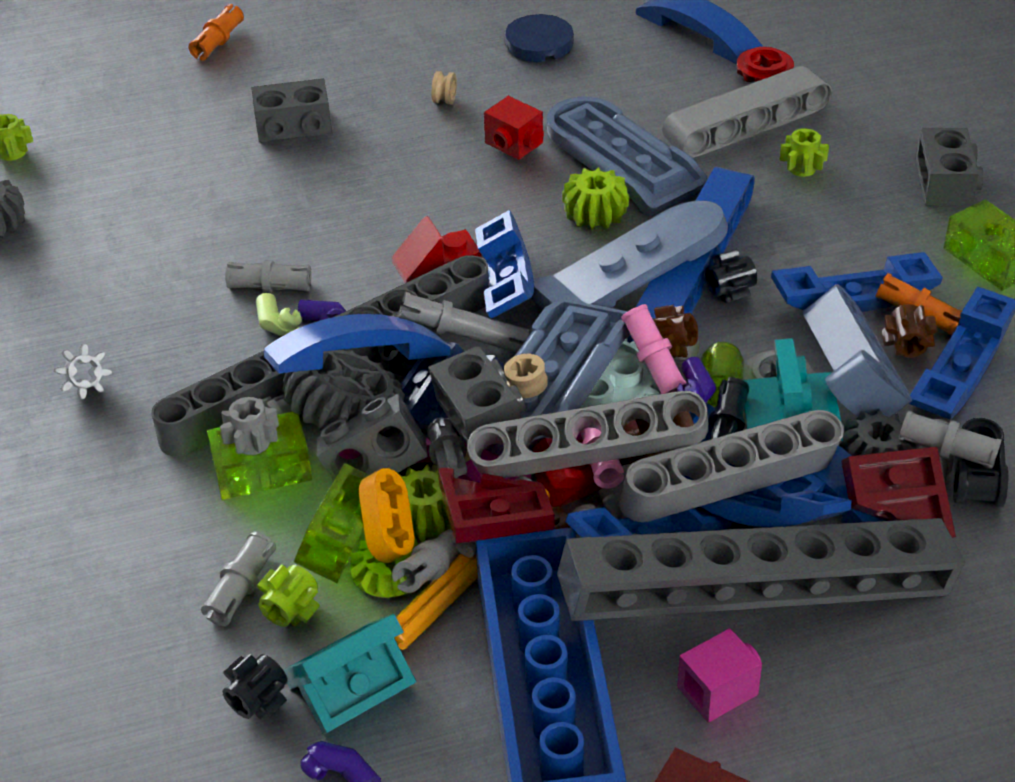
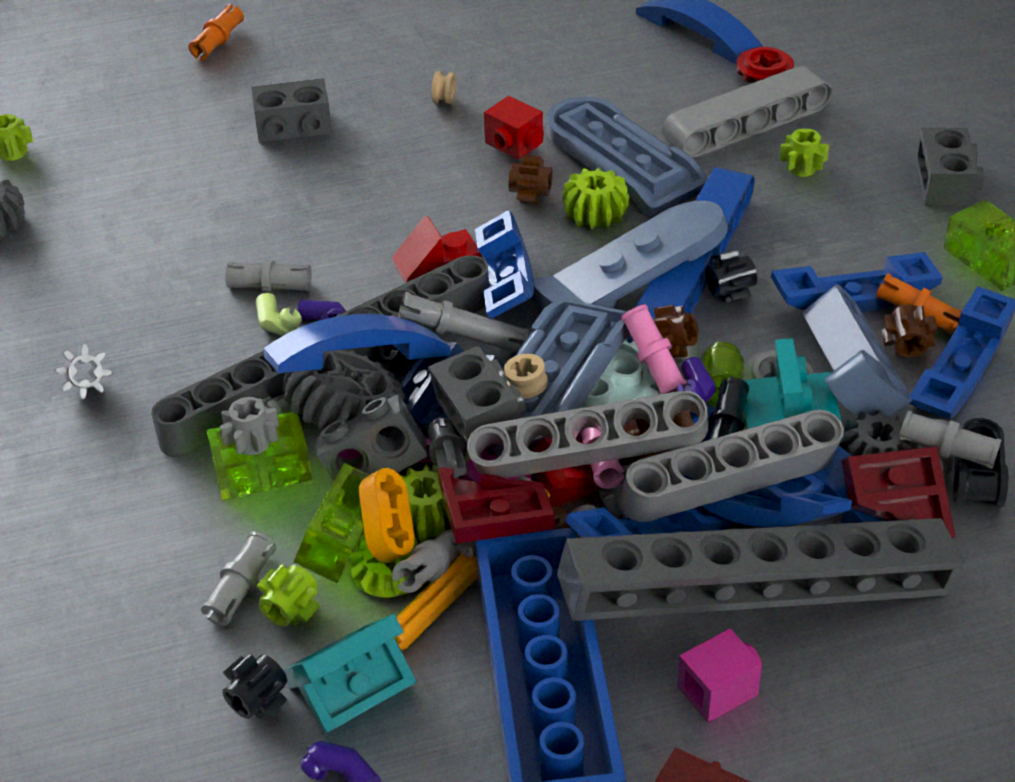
dark blue tile [505,14,574,63] -> none
none -> reddish brown gear [508,155,553,204]

